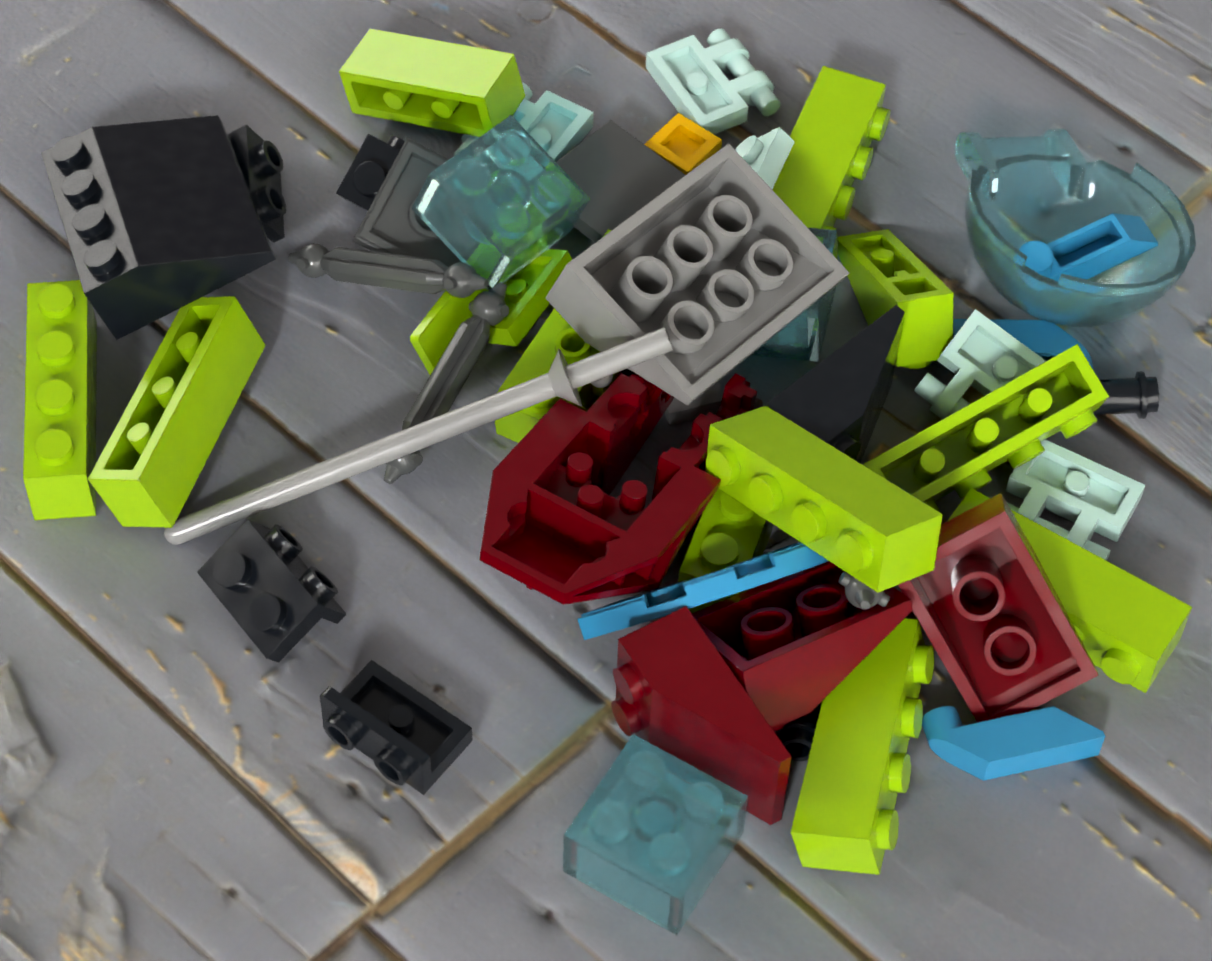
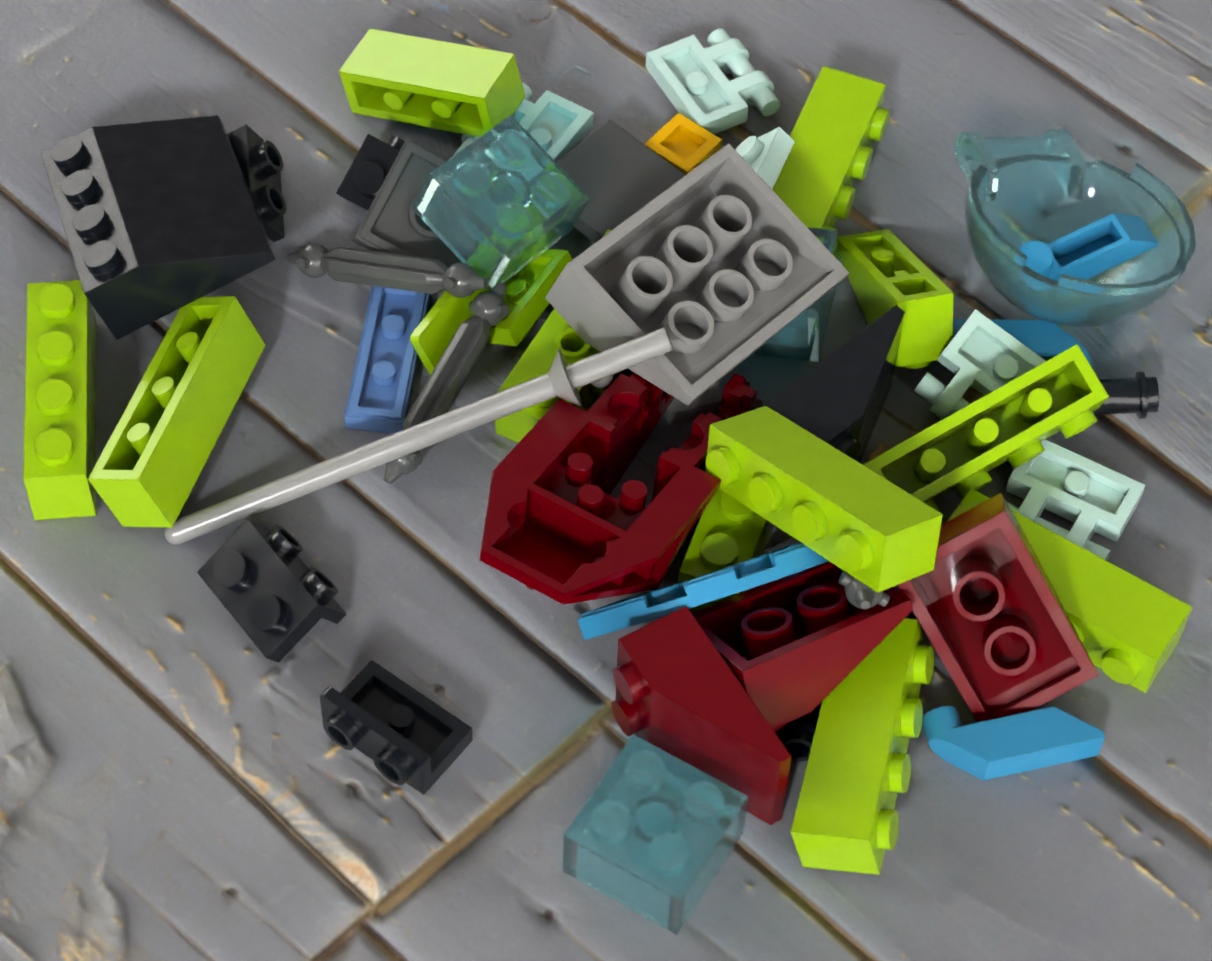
none -> medium blue tile [344,286,432,434]

